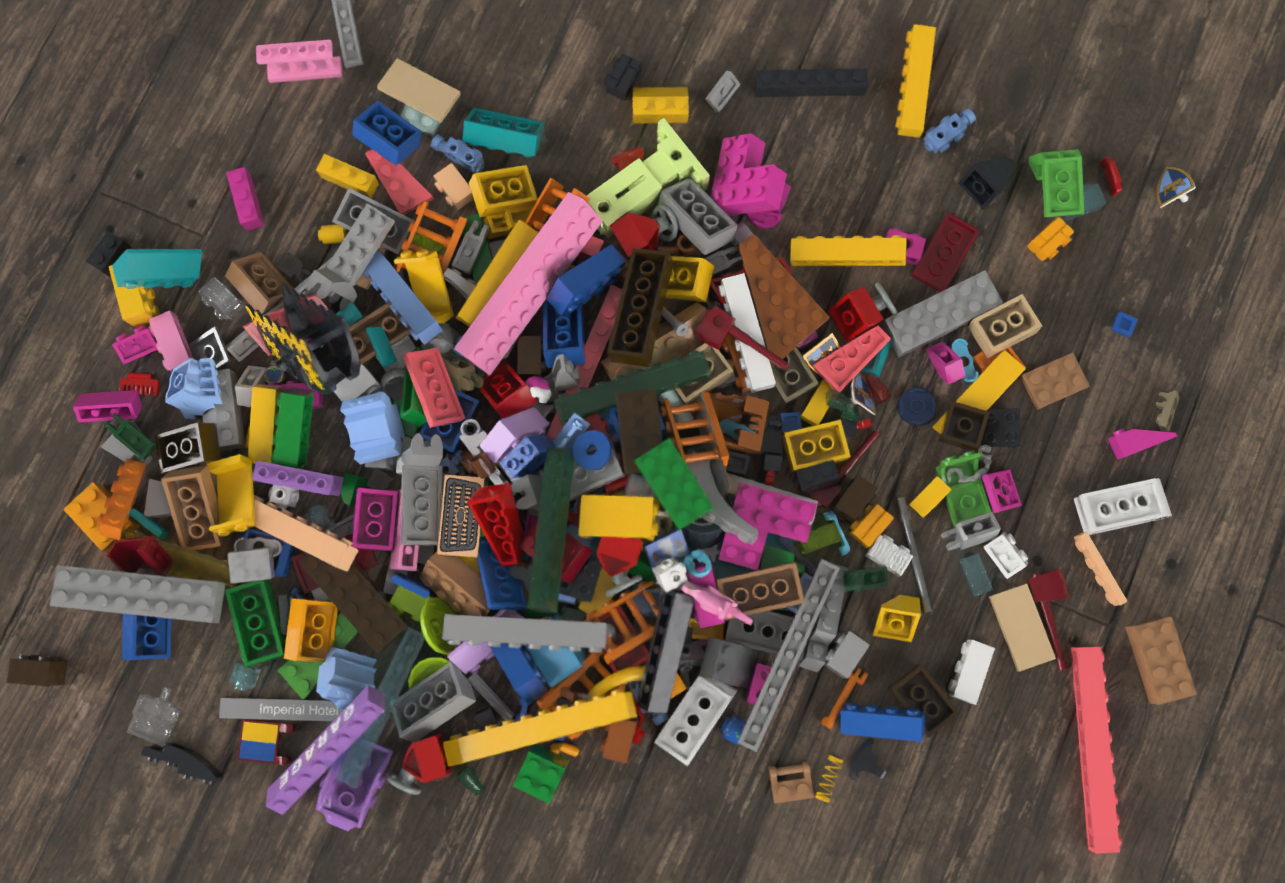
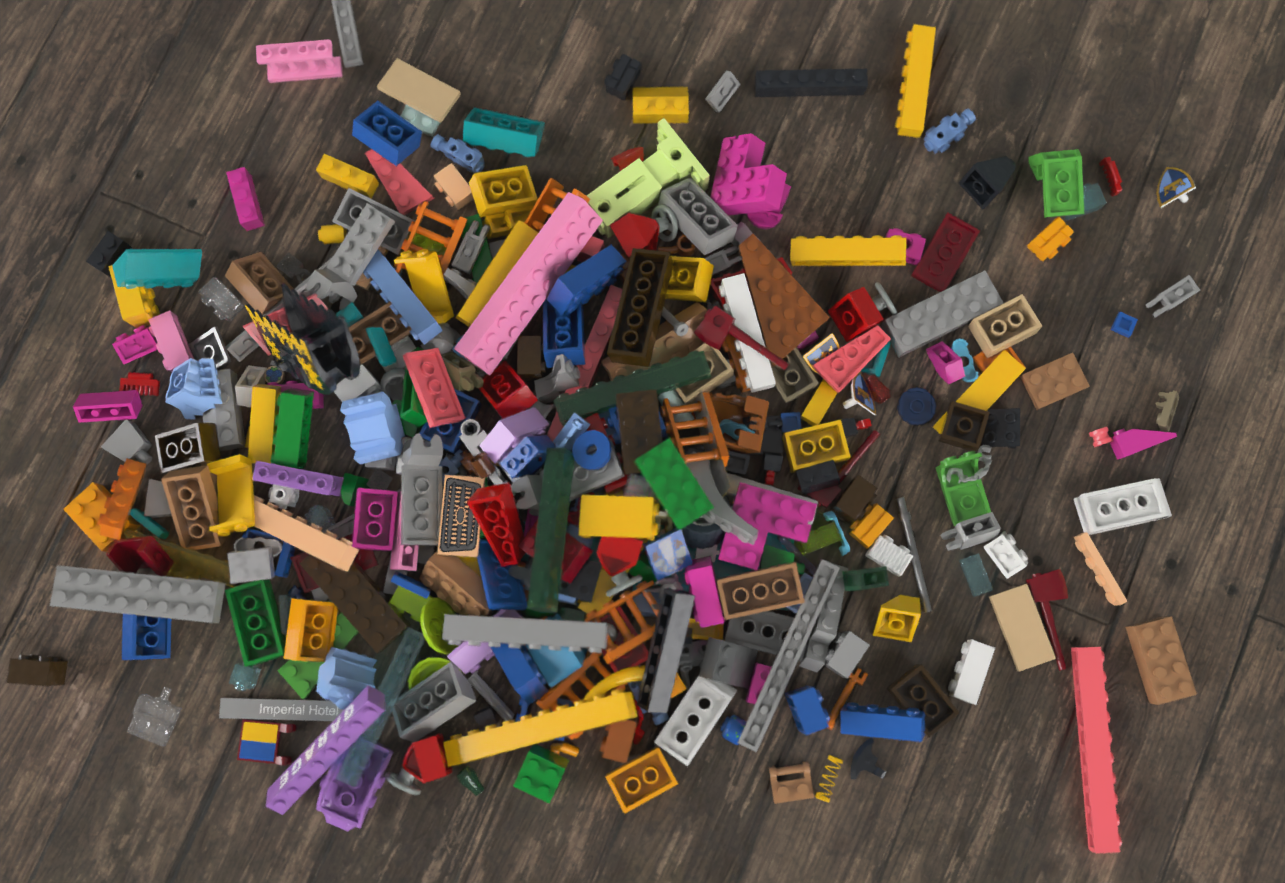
dark green hinge [104,413,157,461] -> none
black slope [141,742,223,785] -> none
hair [526,376,552,403] -> none
reddish brown tile [560,687,589,703] -> none
white brick [652,558,688,592] -> none
bright pink animal [681,581,753,625] -> none
medium azure piece [683,550,712,577] -> none
clear green slope [826,388,860,423] -> none
yellow slope [909,476,952,518] -> none
dark pink piece [982,469,1022,514] -> none
none -> light orange brick [605,746,678,814]
none -> blue brick [784,685,830,735]
none -> coral wheel [1089,427,1113,447]
none -> light grey hinge [1146,275,1200,318]

